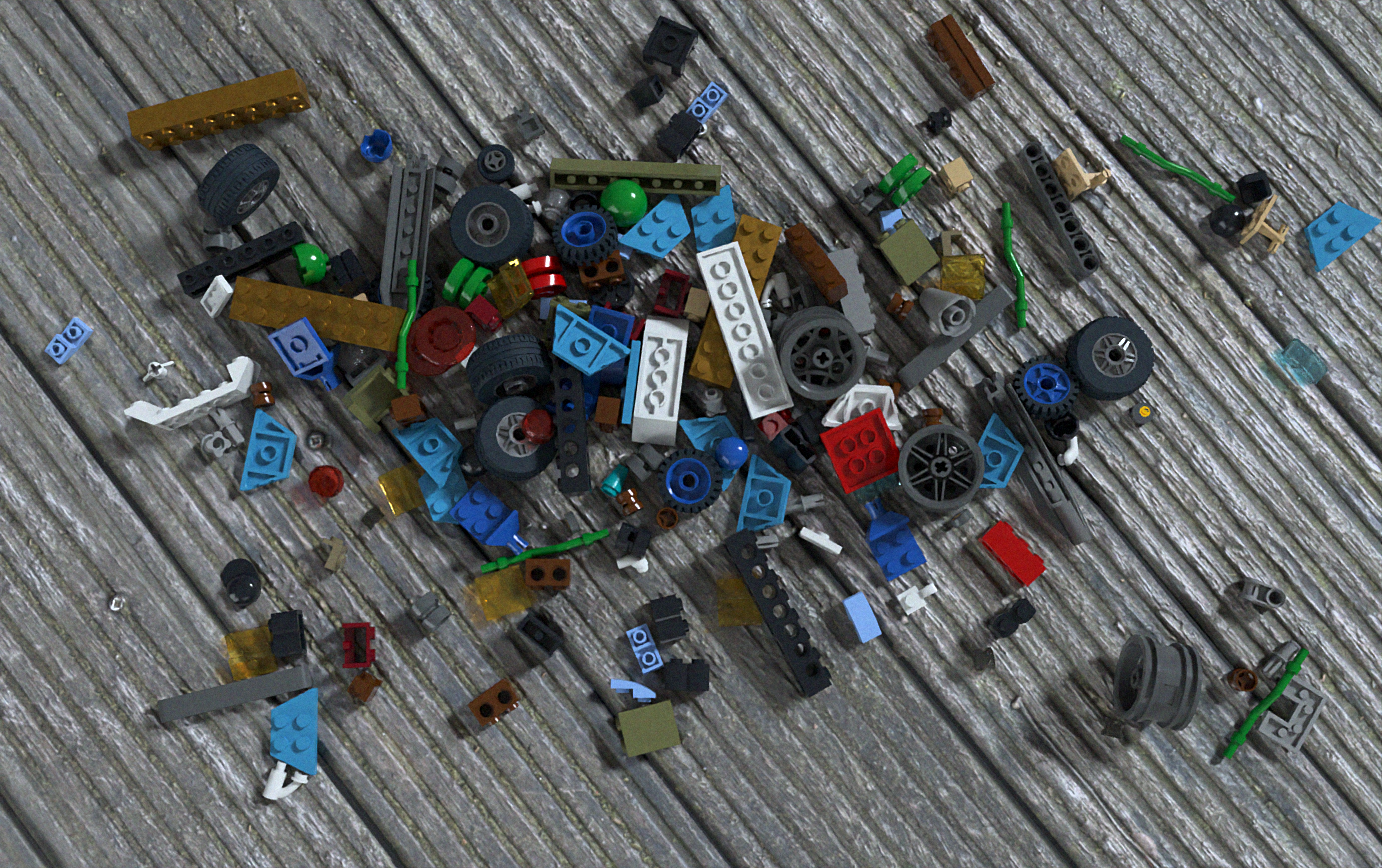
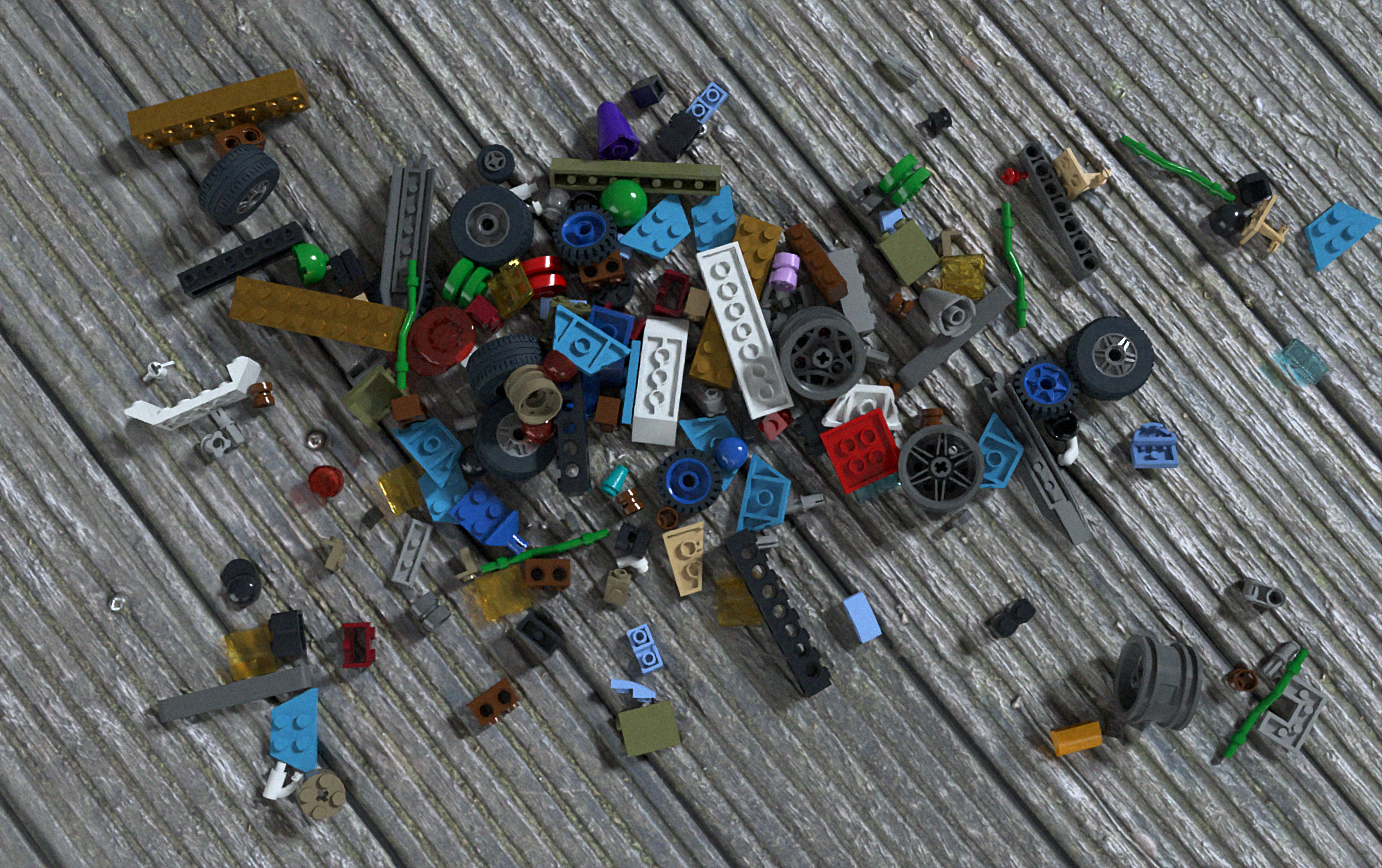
light blue slope [44,318,94,364] -> none
white plate [200,275,234,318] -> none
dark grey wheel [202,217,232,253] -> none
dark azure wing [239,408,297,491] -> none
blue plate [267,316,342,391] -> none
reddish brown brick [347,670,383,702] -> none
blue hair [360,129,393,163] -> none
dark grey wheel [434,156,466,196] -> none
dark grey plate [513,102,545,142] -> none
dark grey wheel [624,442,665,483] -> none
black panel [642,15,698,78] -> none
black brick [650,594,689,644] -> none
black brick [664,658,709,691] -> none
black brick [769,424,819,475] -> none
white plate [798,527,842,555] -> none
blue plate [864,497,927,582] -> none
white plate [896,583,937,615] -> none
reddish brown brick [927,14,996,101] -> none
tan brick [939,157,973,194] -> none
clear smoke wheel [972,647,996,672] -> none
red brick [977,520,1046,587] -> none
dark grey tile [1130,402,1154,425] -> none
none -> reddish brown brick [213,120,266,158]
none -> dark tan brick [296,768,346,820]
none -> light grey tile [391,519,434,588]
none -> dark tan bracket [455,547,480,582]
none -> dark tan wheel [505,364,563,425]
none -> clear red hair [543,350,578,382]
none -> dark purple cone [597,102,640,161]
none -> dark tan bracket [604,569,632,606]
none -> tan wing [662,521,704,597]
none -> lavender wheel [769,252,802,292]
none -> light grey axle [881,50,922,82]
none -> red hair [1001,168,1028,186]
none -> light orange brick [1050,720,1102,757]
none -> medium blue slope [1129,422,1179,468]

